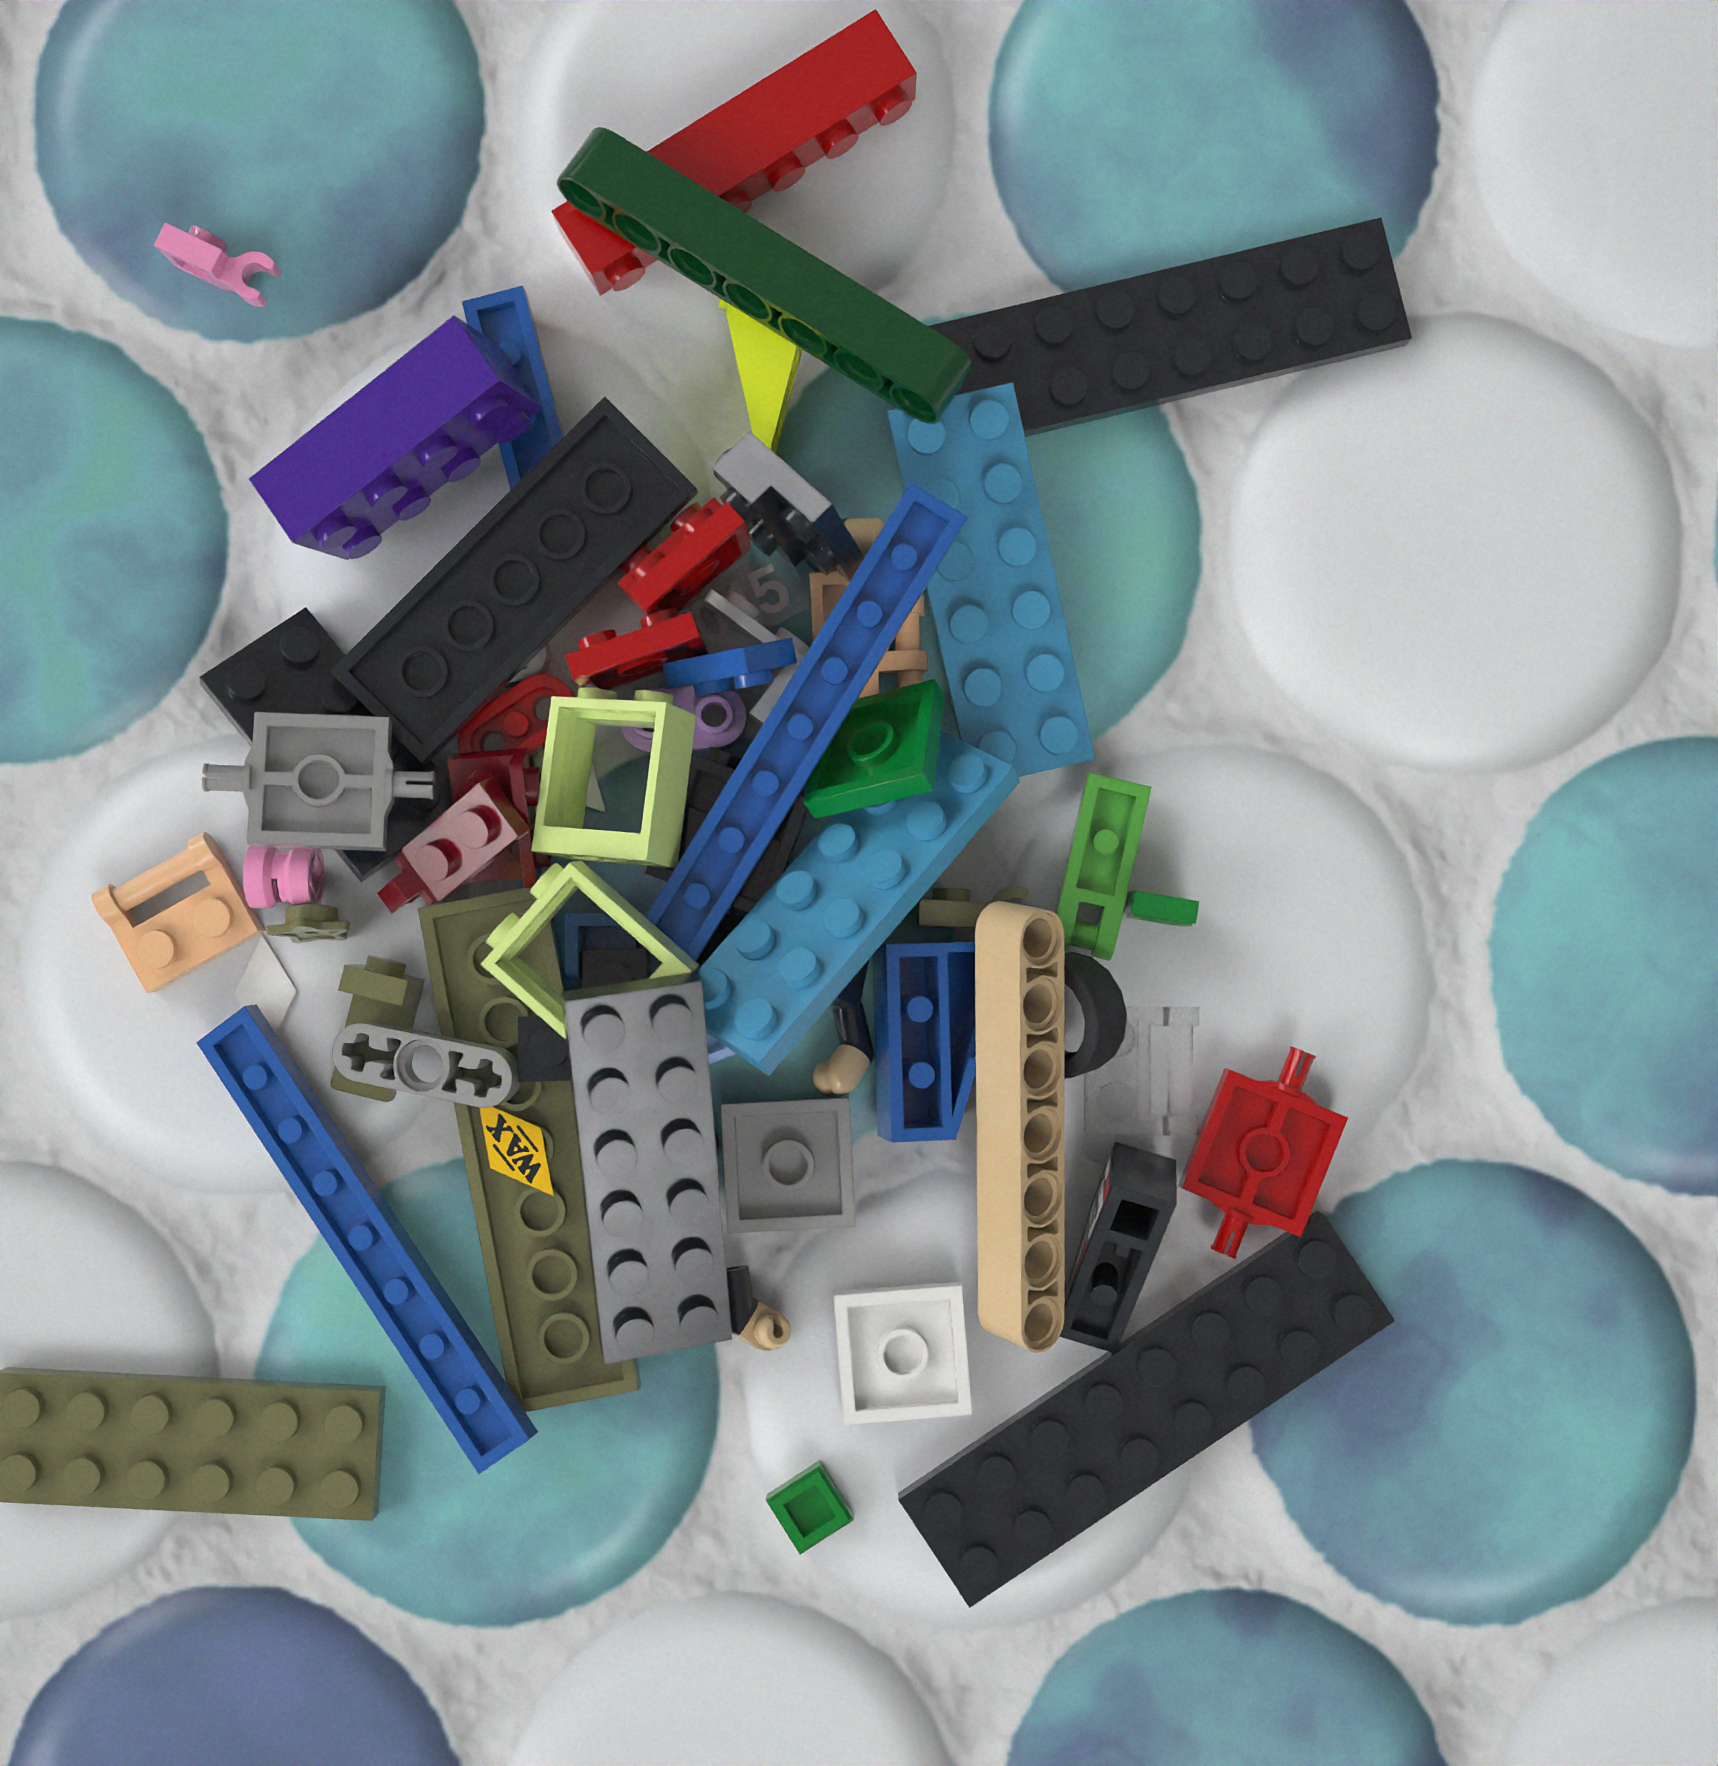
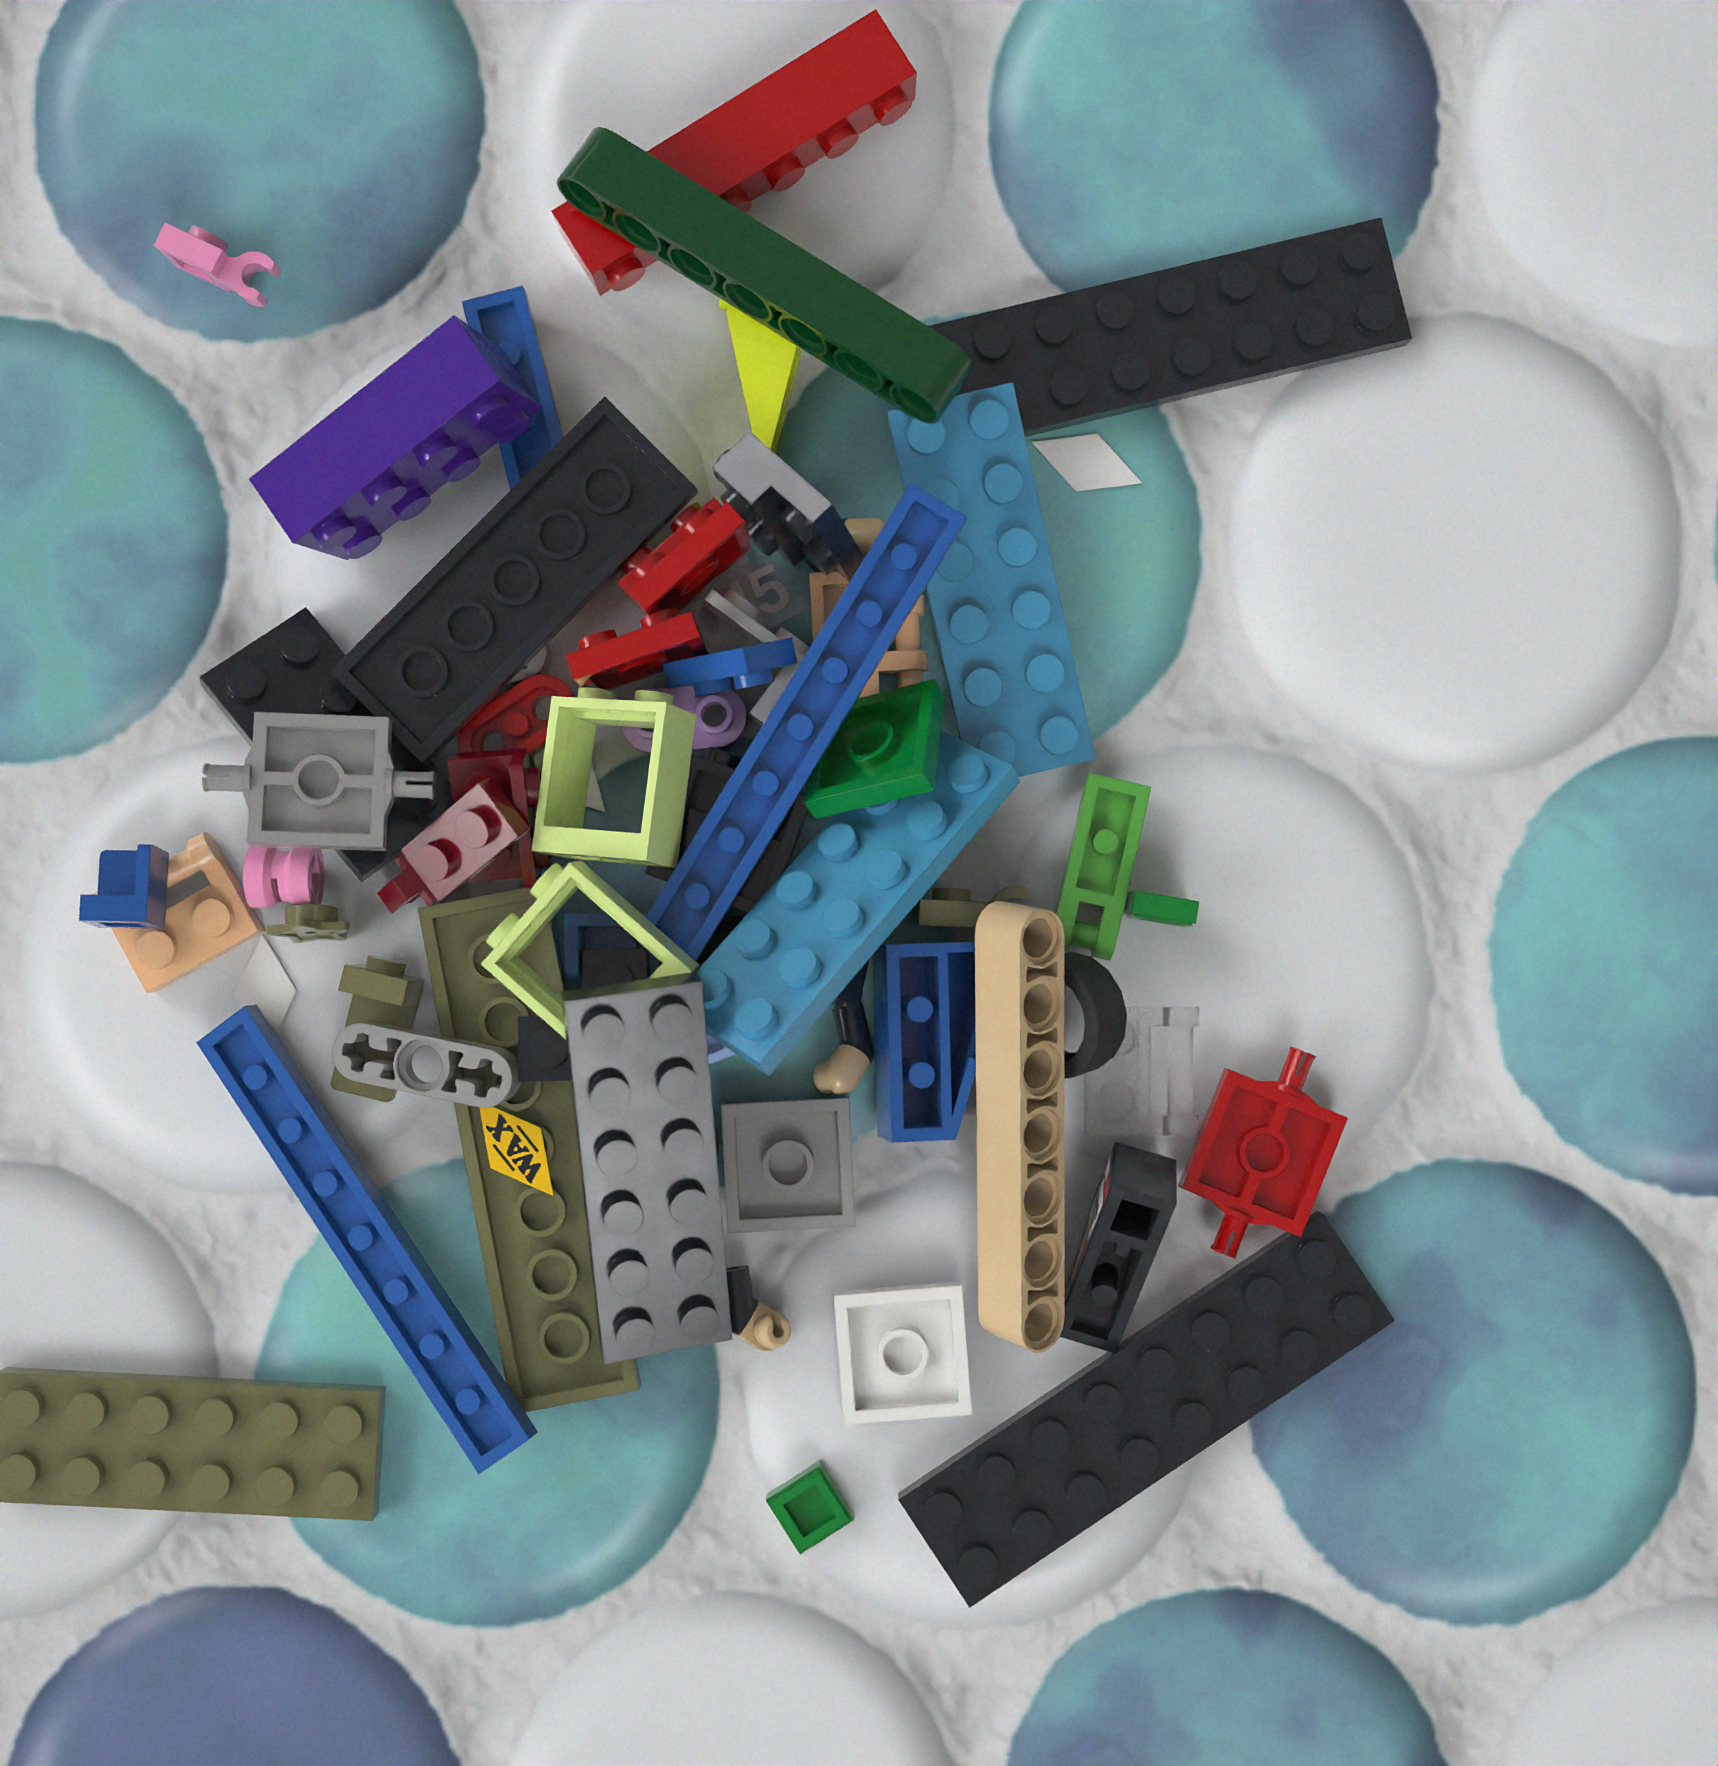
none -> blue panel [79,844,169,929]
none -> white sticker [1031,434,1142,492]

